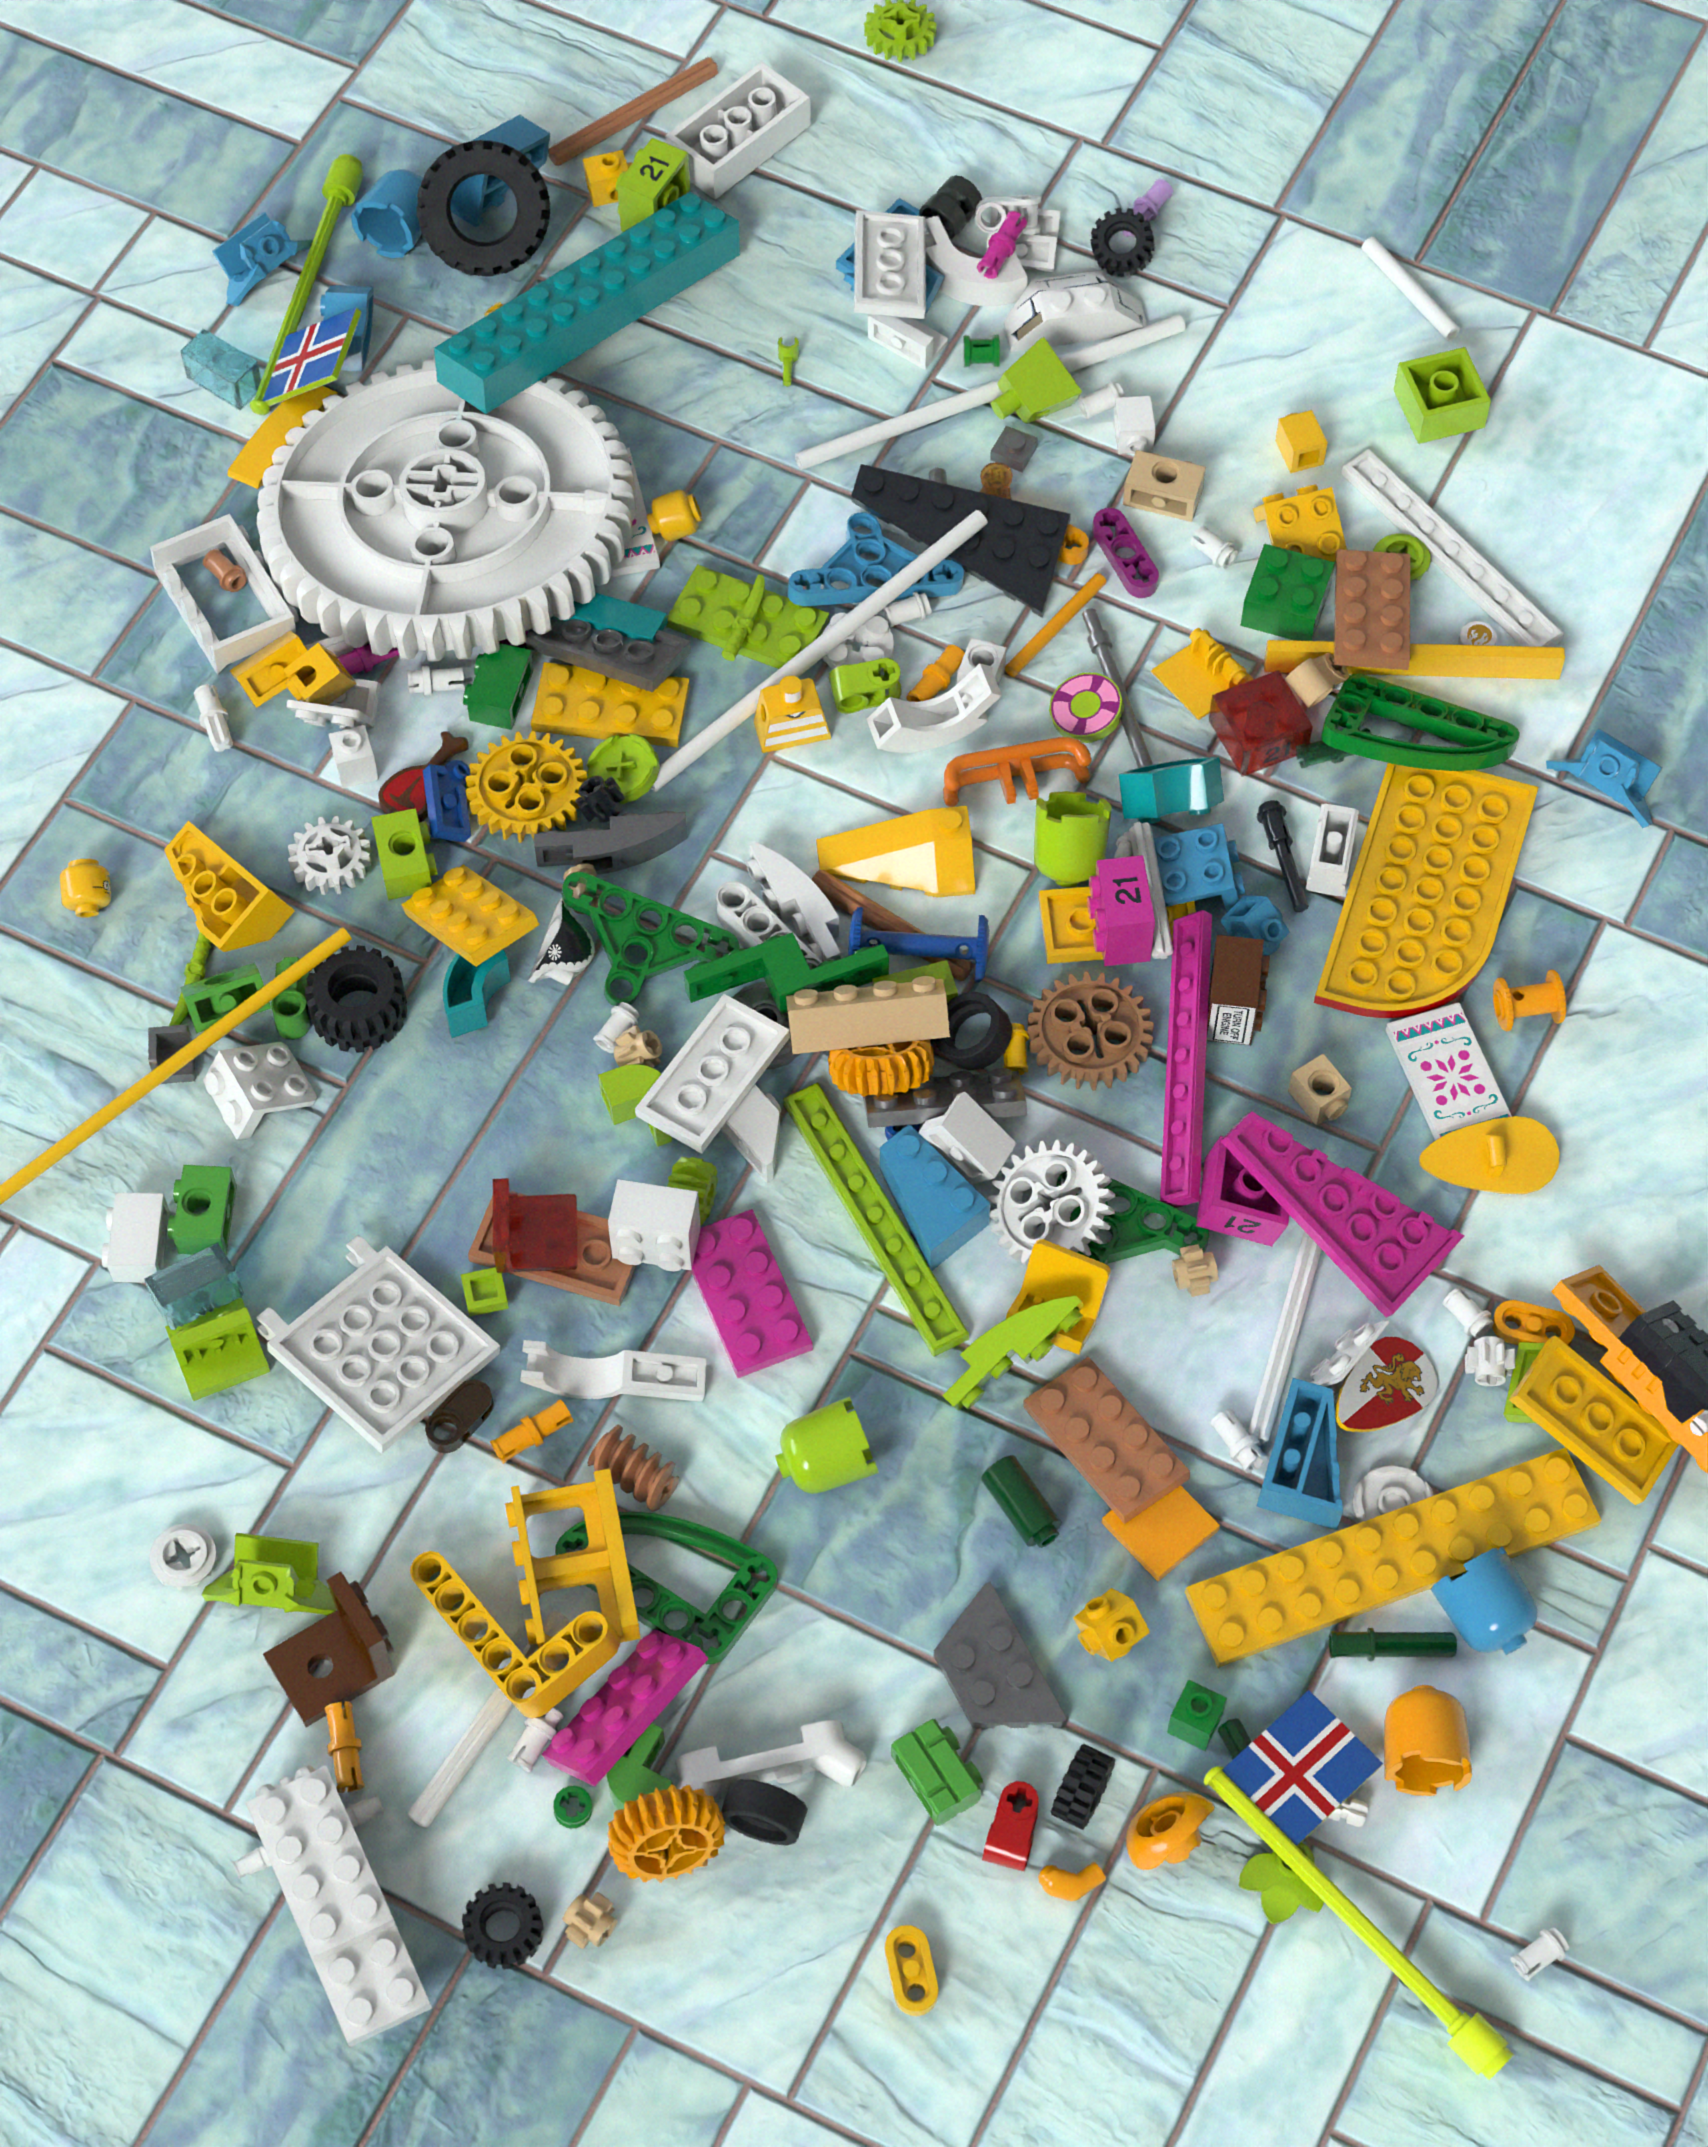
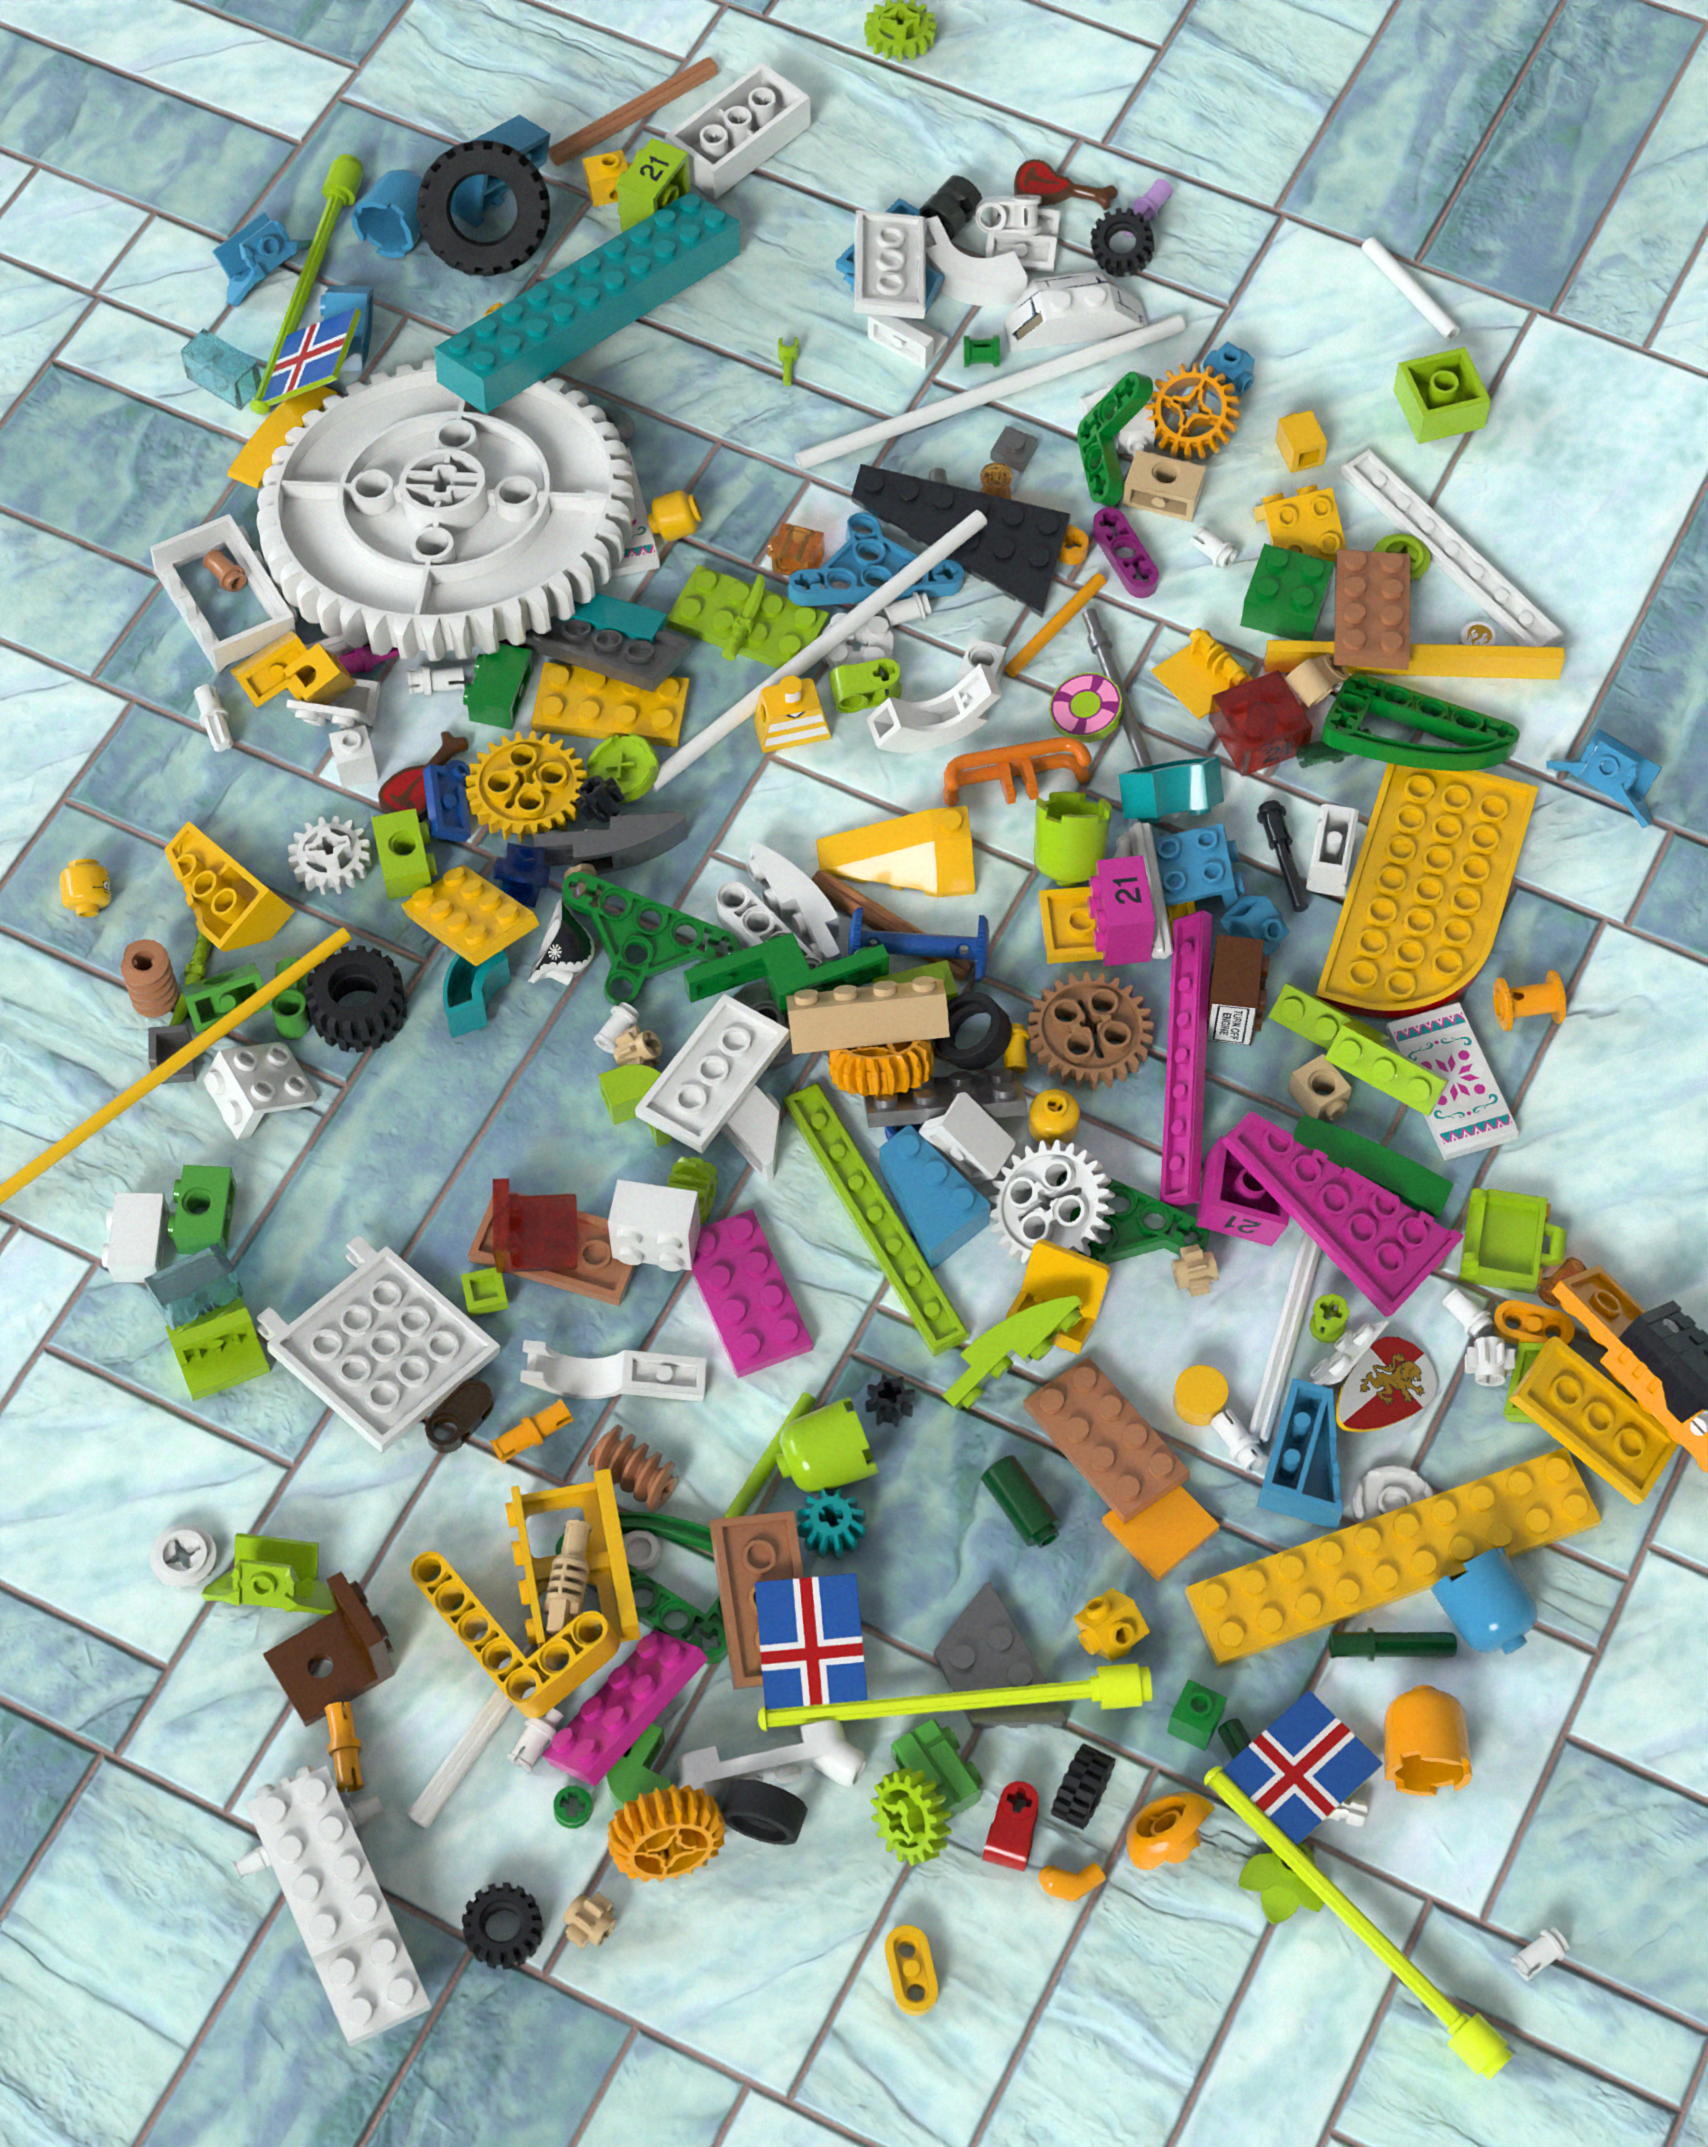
light orange pin [906,644,965,702] -> none
dark pink pin [977,211,1027,279] -> none
lime torso [991,337,1082,424] -> none
yellow shield [1419,1116,1560,1194] -> none
none -> nougat piece [120,939,179,1018]
none -> clear blue brick [493,843,550,908]
none -> tan hinge [543,1520,593,1637]
none -> flat silver arm [602,402,635,446]
none -> white tile [623,1530,661,1574]
none -> nougat plate [709,1511,804,1690]
none -> lime bar [722,1392,816,1518]
none -> flag [755,1573,1152,1732]
none -> clear orange brick [767,522,825,577]
none -> teal gear [797,1488,866,1560]
none -> black gear [865,1374,915,1427]
none -> lime gear [870,1767,952,1866]
none -> reddish brown piece [1013,159,1118,210]
none -> yellow head [1028,1089,1080,1147]
none -> green beam [1077,371,1153,507]
none -> light orange gear [1145,363,1241,460]
none -> yellow piece [1173,1365,1229,1426]
none -> dark azure brick [1203,341,1255,401]
none -> lime bracket [1268,982,1449,1116]
none -> green slope [1293,1114,1454,1220]
none -> lime bush [1309,1294,1350,1343]
none -> lime piece [1458,1187,1567,1294]
none -> clear orange pin [1538,1257,1587,1307]

